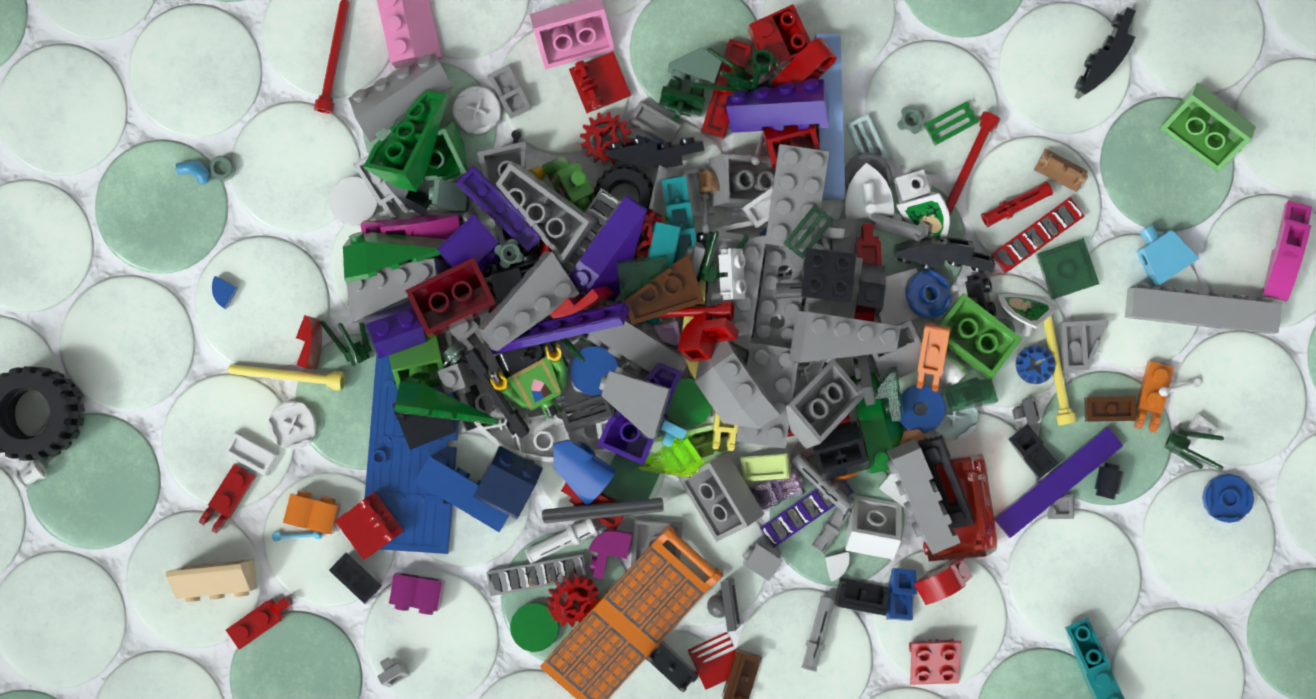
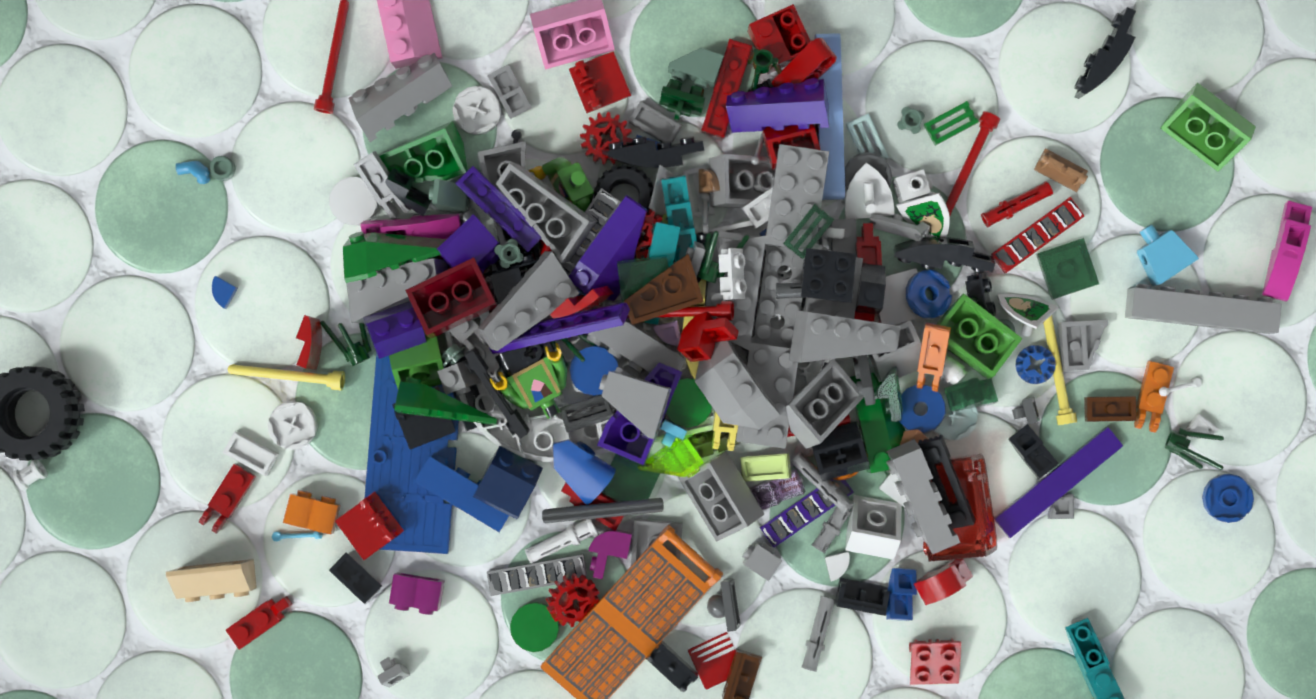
green wedge [363,90,448,192] -> none
dark green plant [690,48,753,93] -> none
black brick [1094,462,1124,500] -> none

